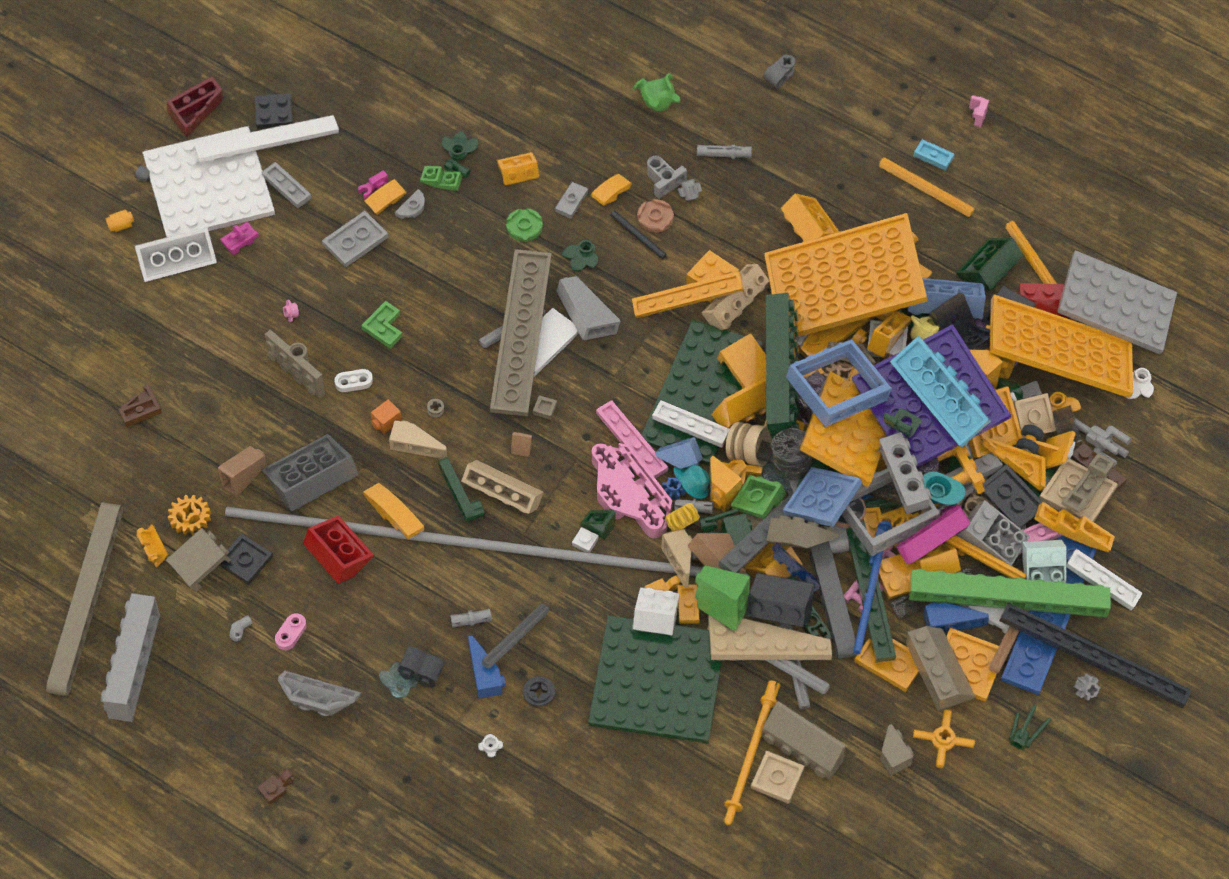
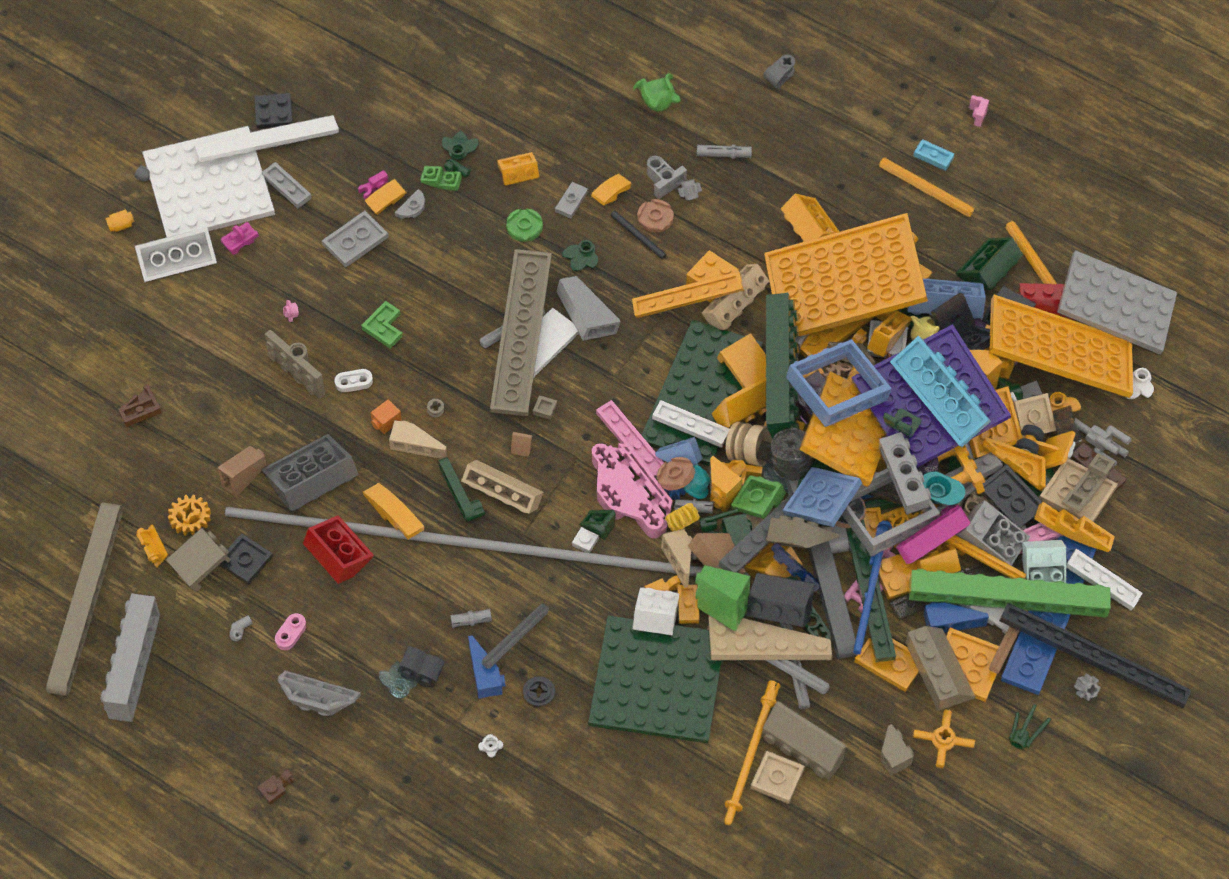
dark red wedge [166,76,223,139] -> none
none -> nougat tile [657,457,695,490]

